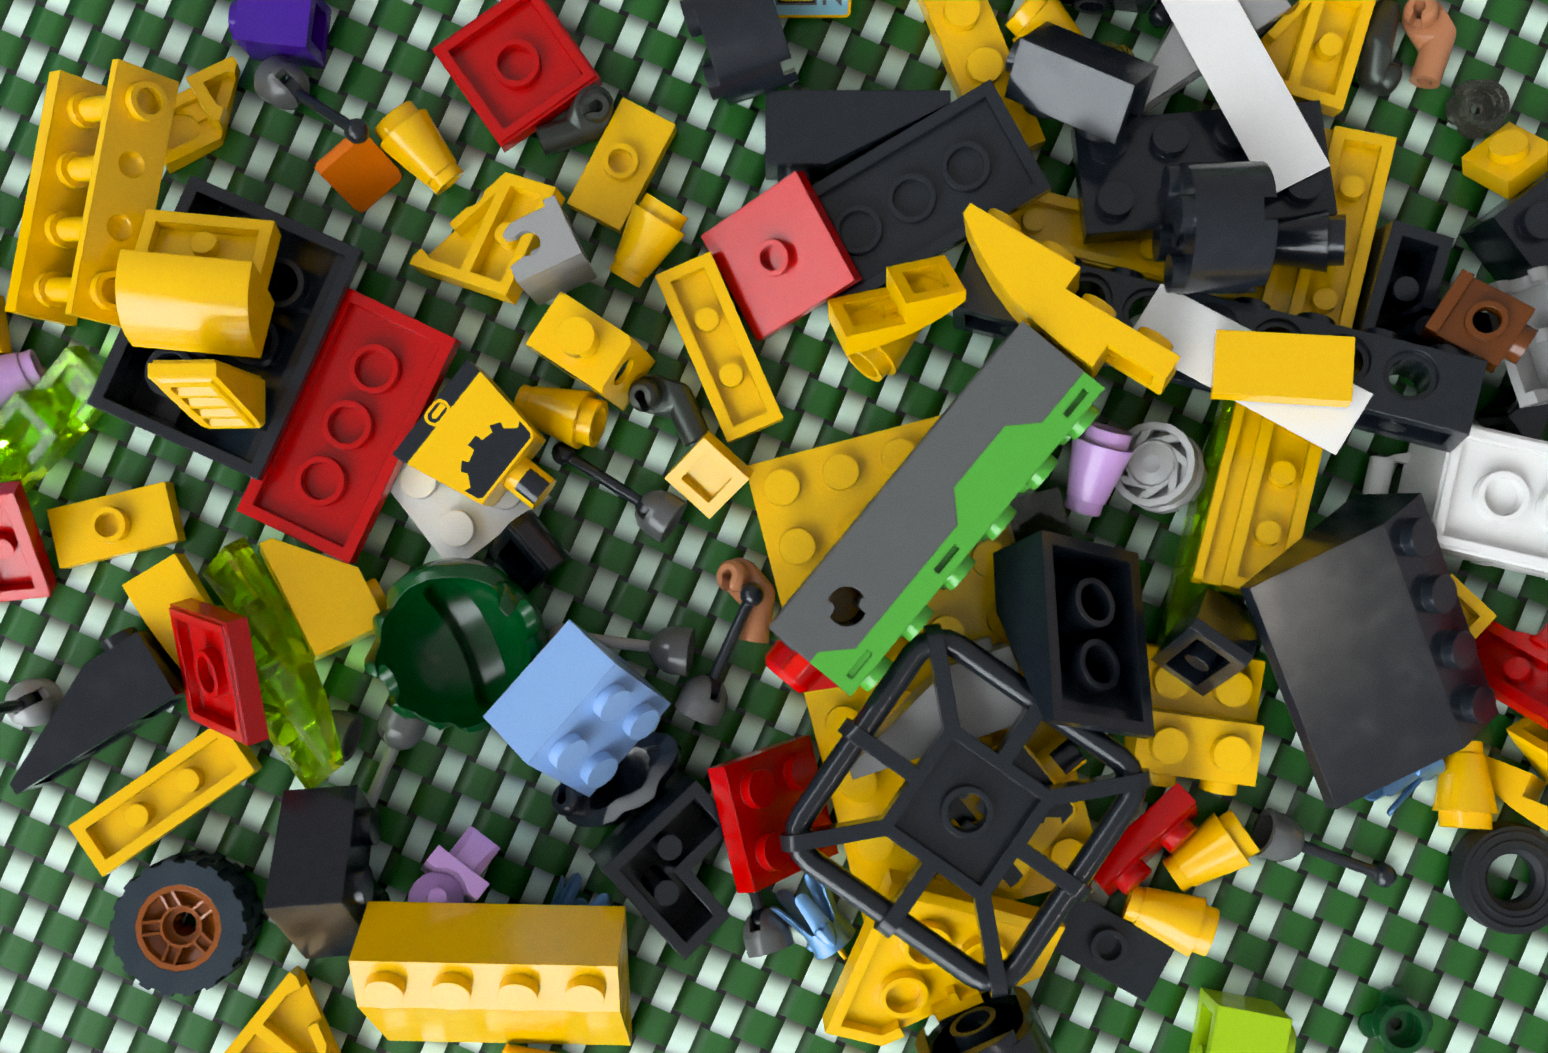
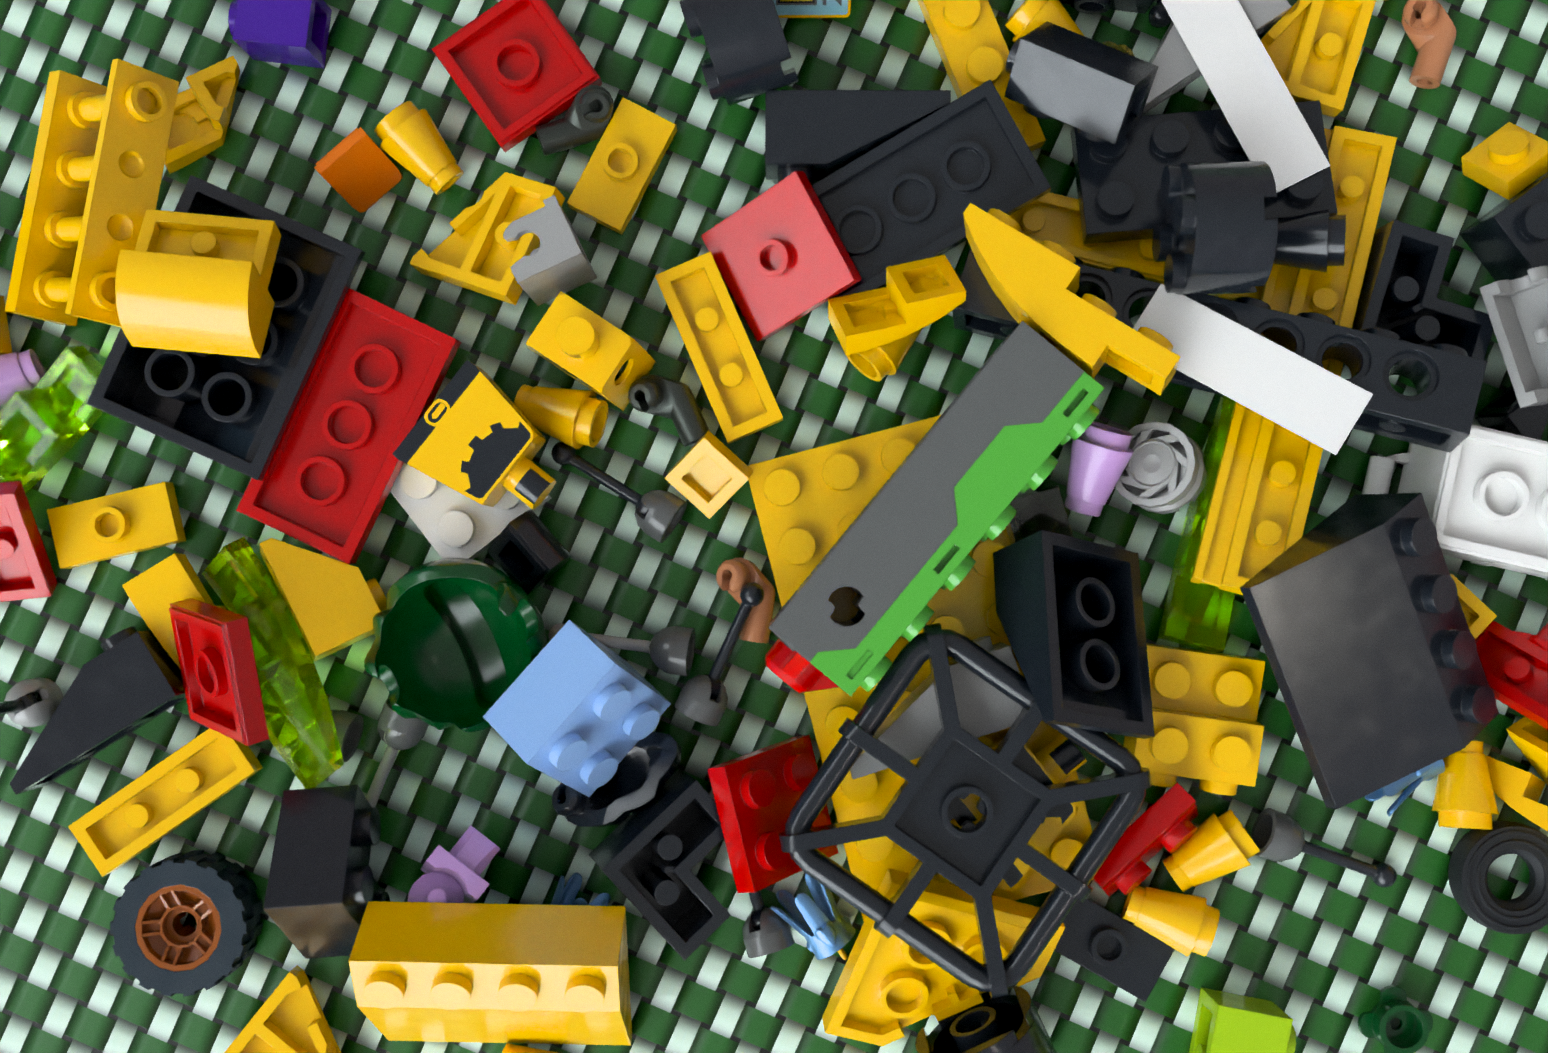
yellow slope [148,359,265,429] -> none
hinge [254,55,370,144] -> none
yellow cone [609,193,688,288] -> none
black slope [1151,586,1259,696] -> none
yellow tile [1210,329,1355,407] -> none
pearl dark grey arm [1356,0,1402,96] -> none
reddish brown brick [1421,269,1539,373] -> none
clear smoke plate [1445,79,1510,139] -> none

